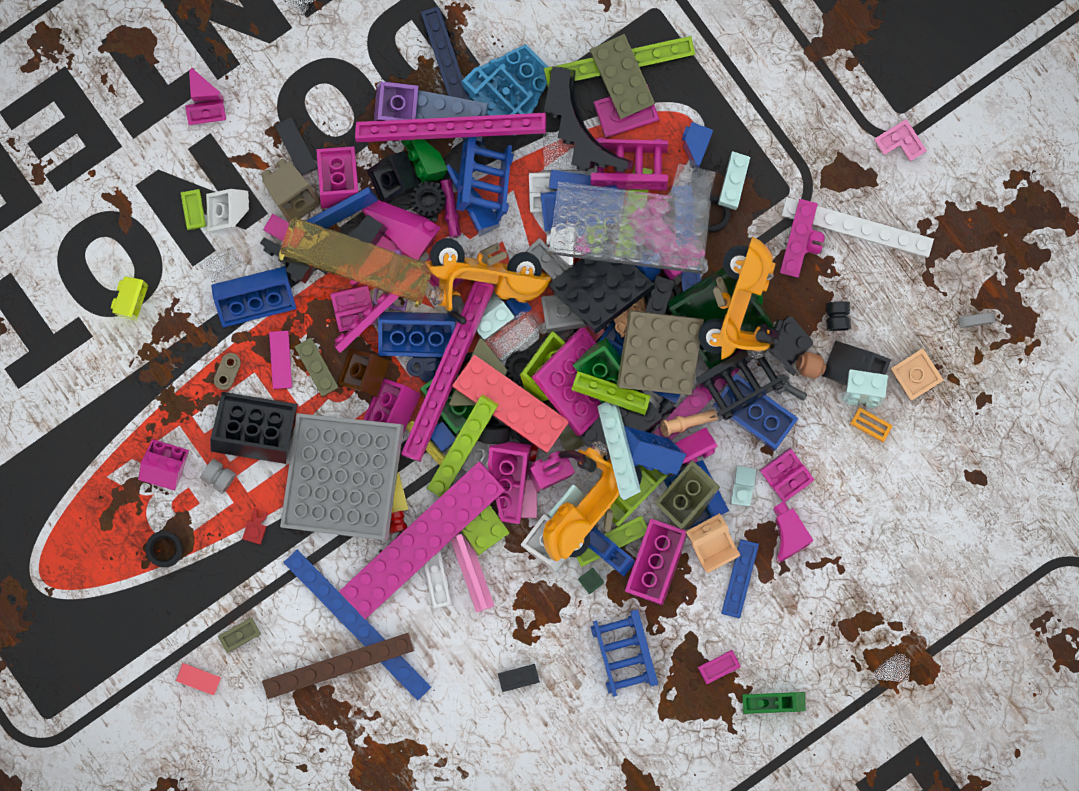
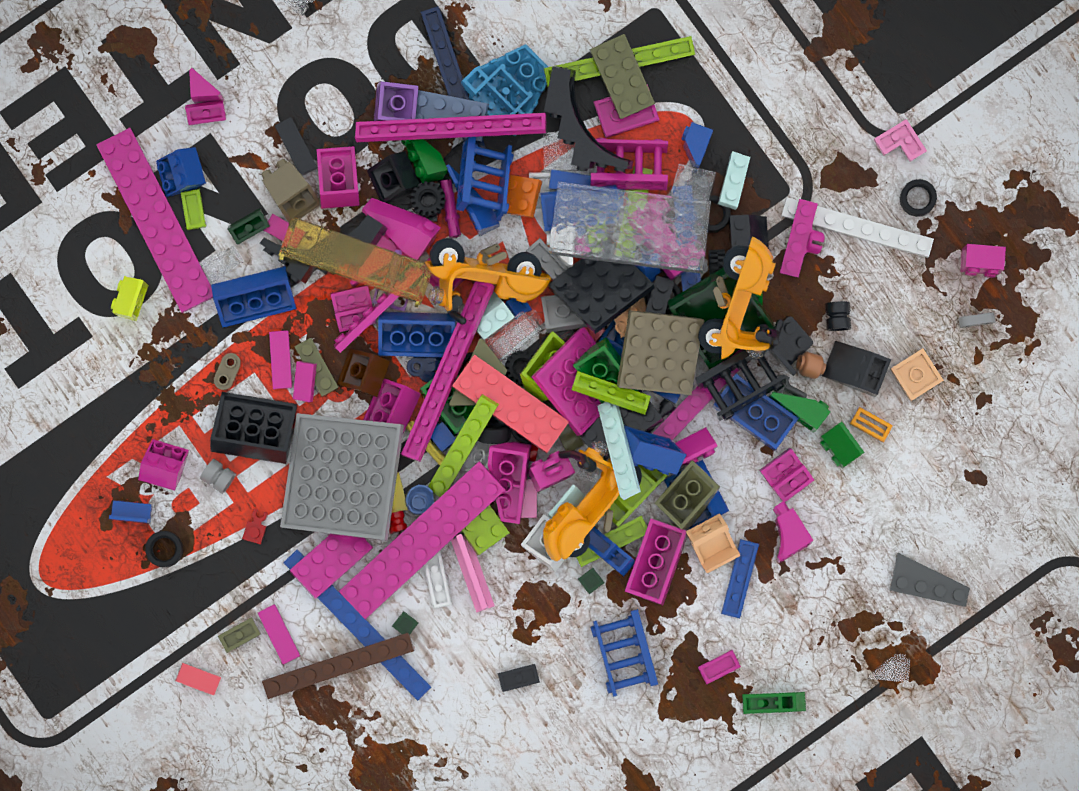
white slope [206,189,249,232] -> none
blue tile [302,187,378,236] -> none
light nougat pin [660,409,718,437] -> none
light aqua slope [731,466,756,507] -> none
light aqua bracket [842,370,888,408] -> none
none -> dark pink plate [96,128,213,313]
none -> blue panel [109,501,152,524]
none -> blue slope [156,147,206,197]
none -> dark green slope [227,208,270,245]
none -> dark pink tile [258,604,301,665]
none -> dark pink plate [290,534,373,600]
none -> dark pink tile [293,361,317,402]
none -> dark green plate [392,611,419,634]
none -> medium blue hair [405,485,434,515]
none -> orange plate [507,175,542,218]
none -> black tyre [708,249,725,276]
none -> black slope [729,215,769,249]
none -> green slope [769,392,831,433]
none -> green slope [819,421,865,469]
none -> dark grey wing [890,553,970,607]
none -> black tyre [899,179,937,217]
none -> dark pink brick [960,244,1006,278]

